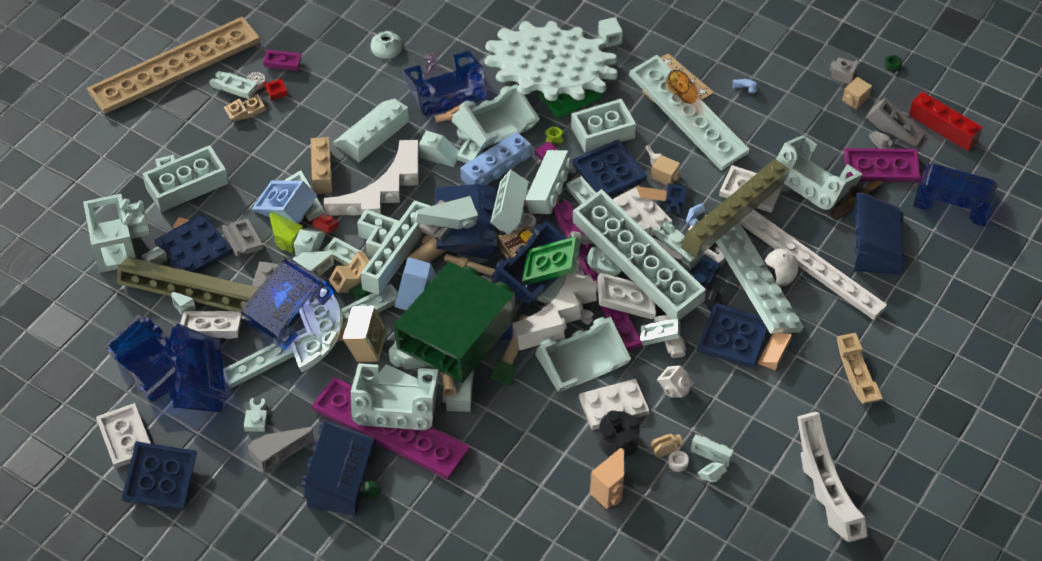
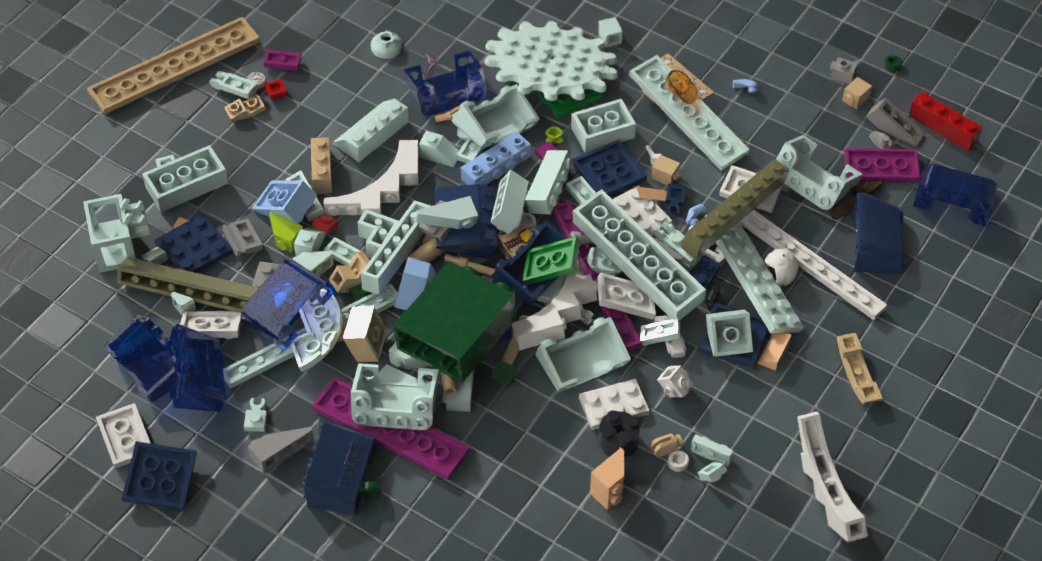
none -> light aqua slope [706,310,753,357]

